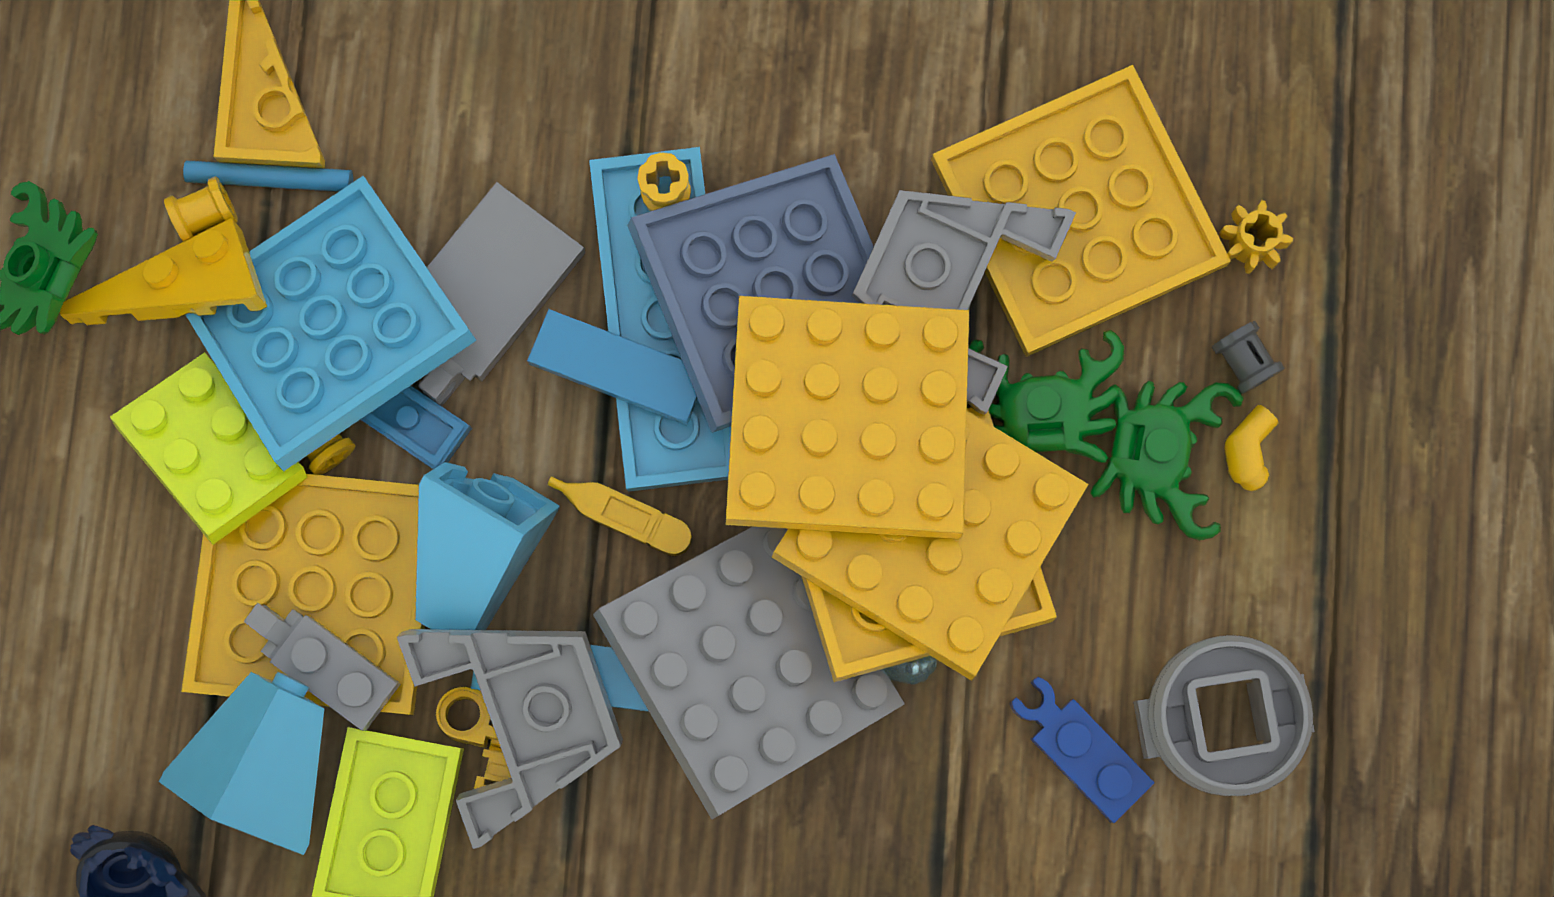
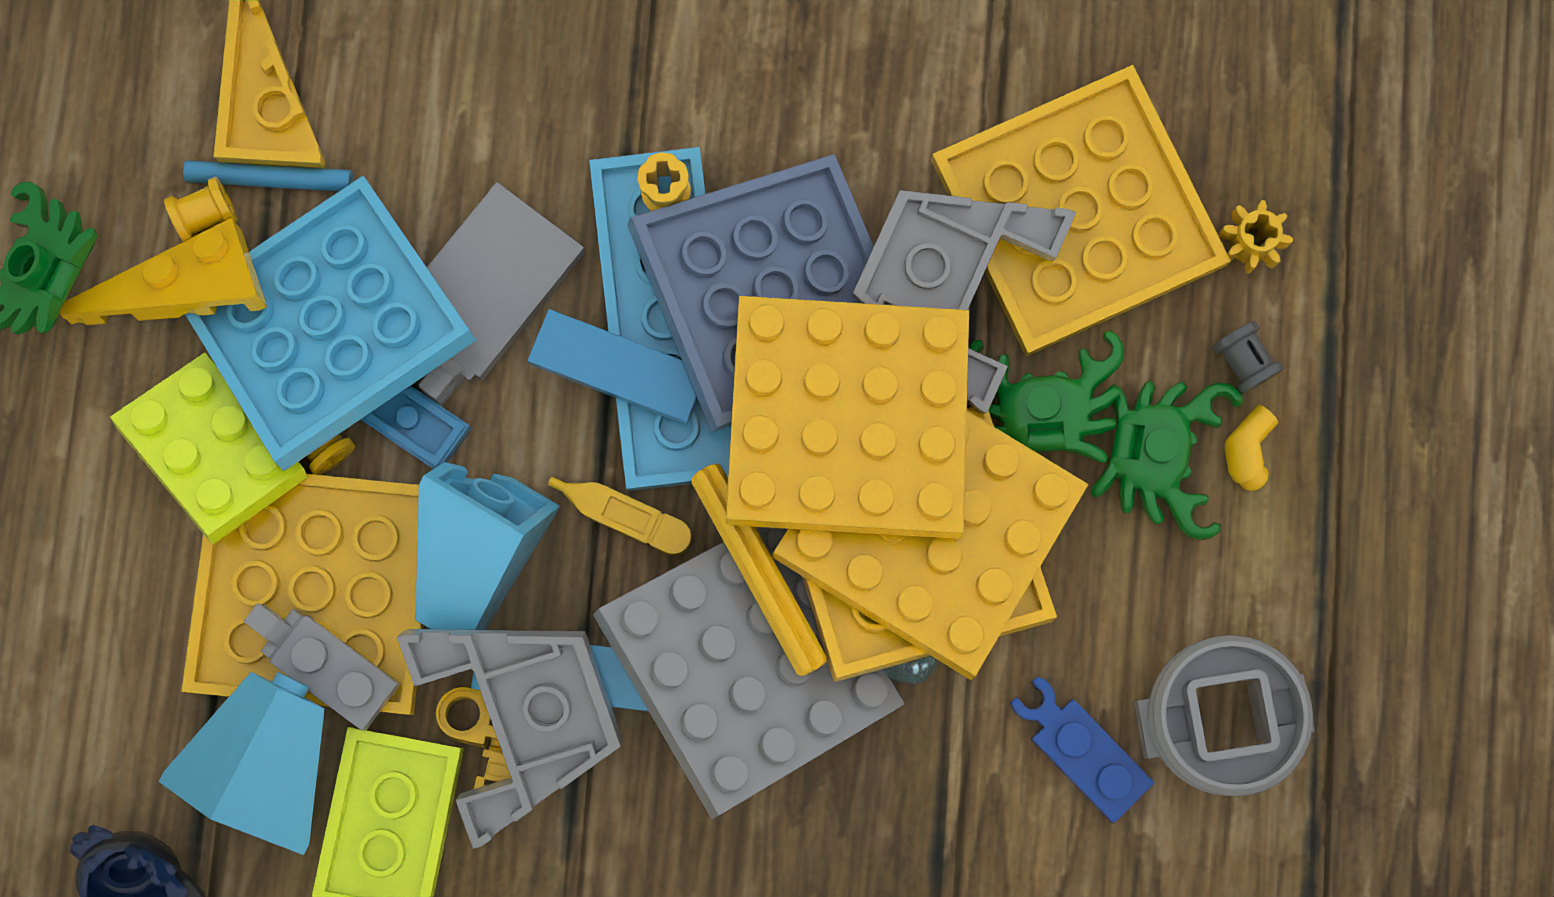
none -> yellow axle [691,463,827,676]

